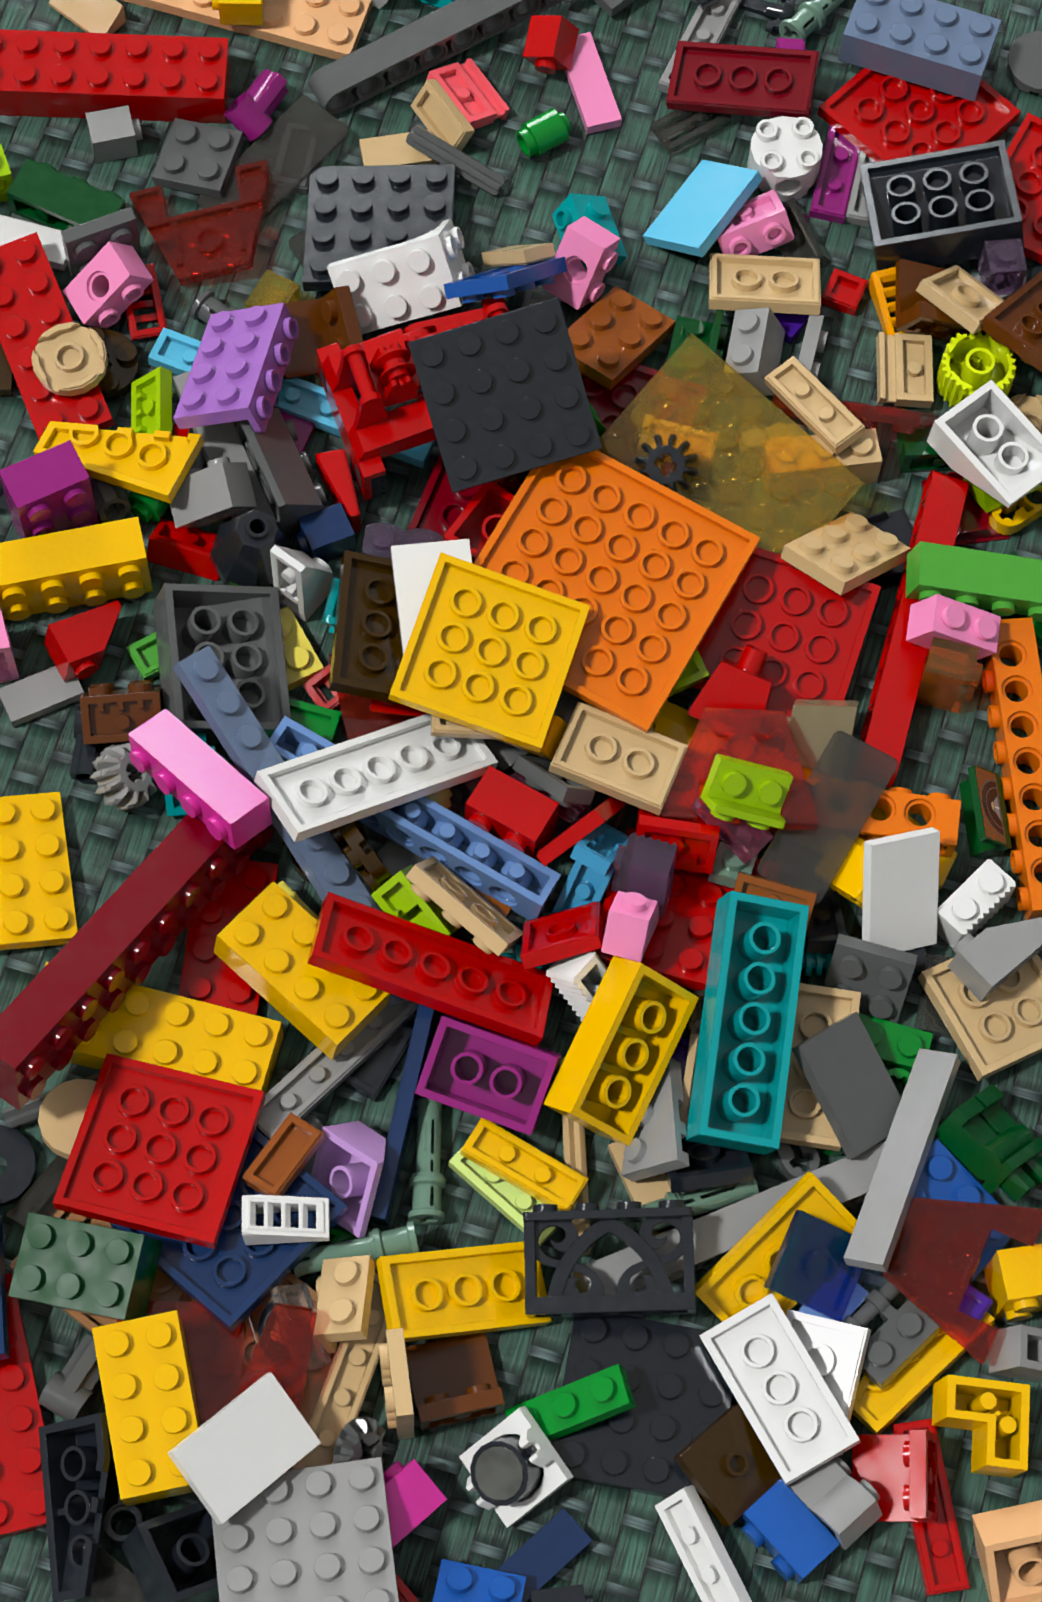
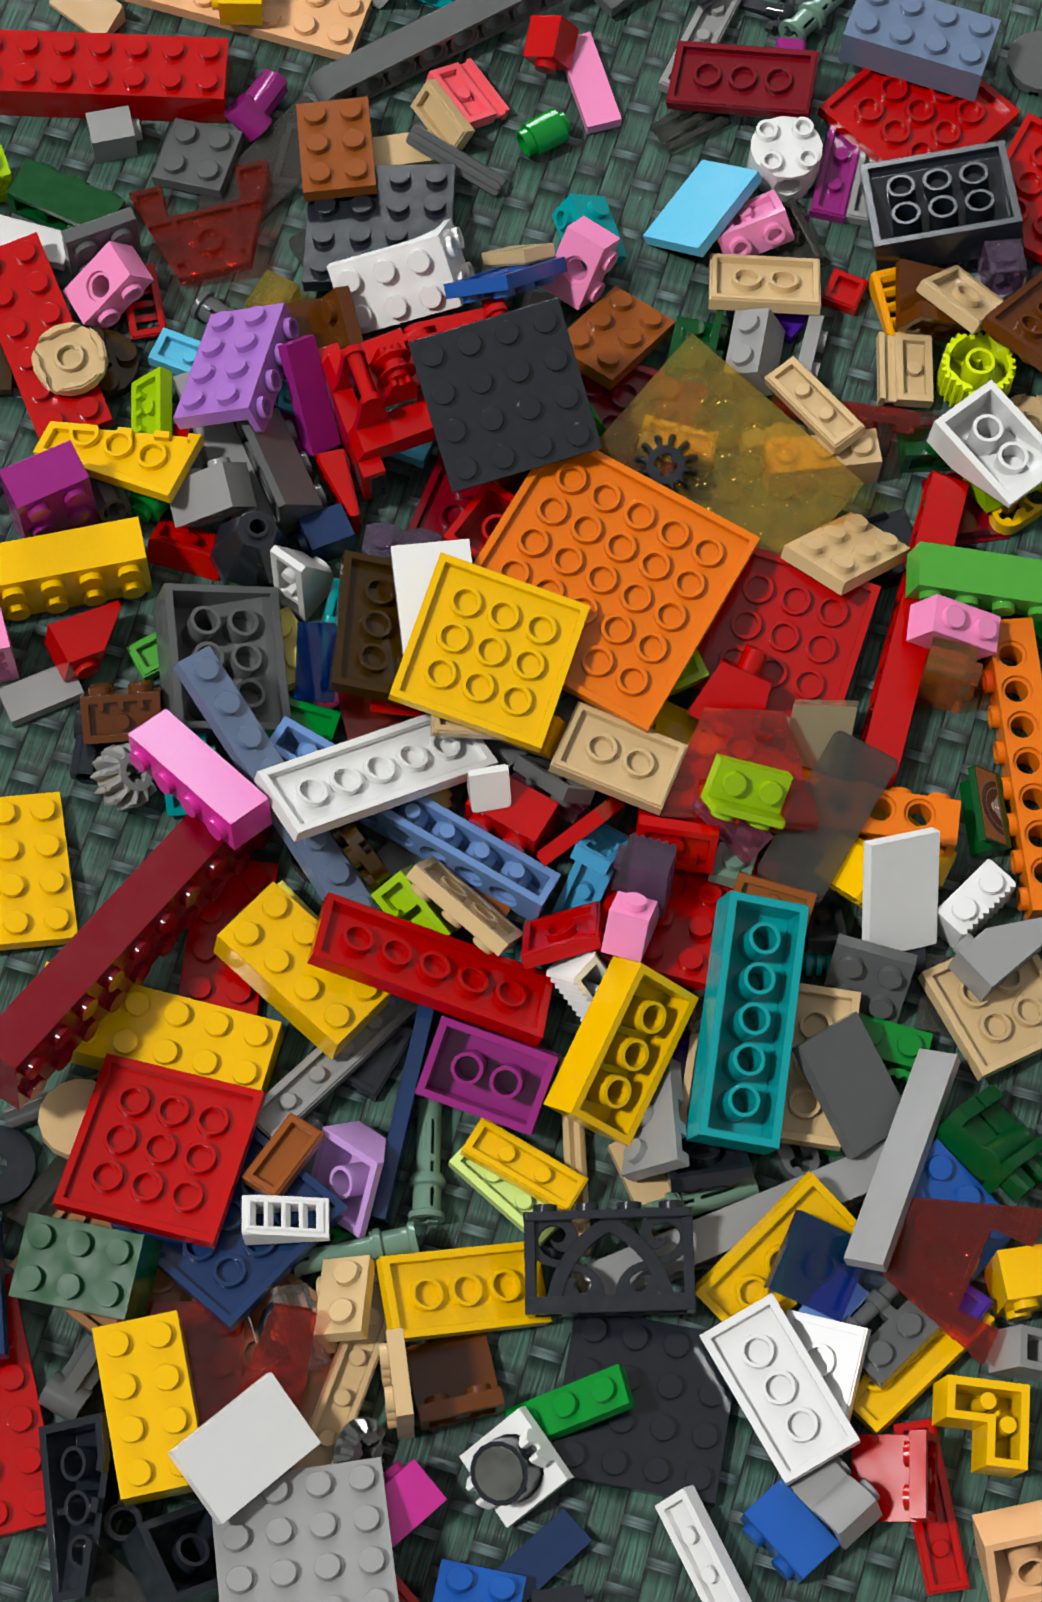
dark brown plate [673,1404,782,1527] -> none
none -> magenta tile [278,335,341,456]
none -> clear blue tile [294,622,337,702]
none -> dark orange plate [296,96,377,202]
none -> white slope [467,764,511,813]

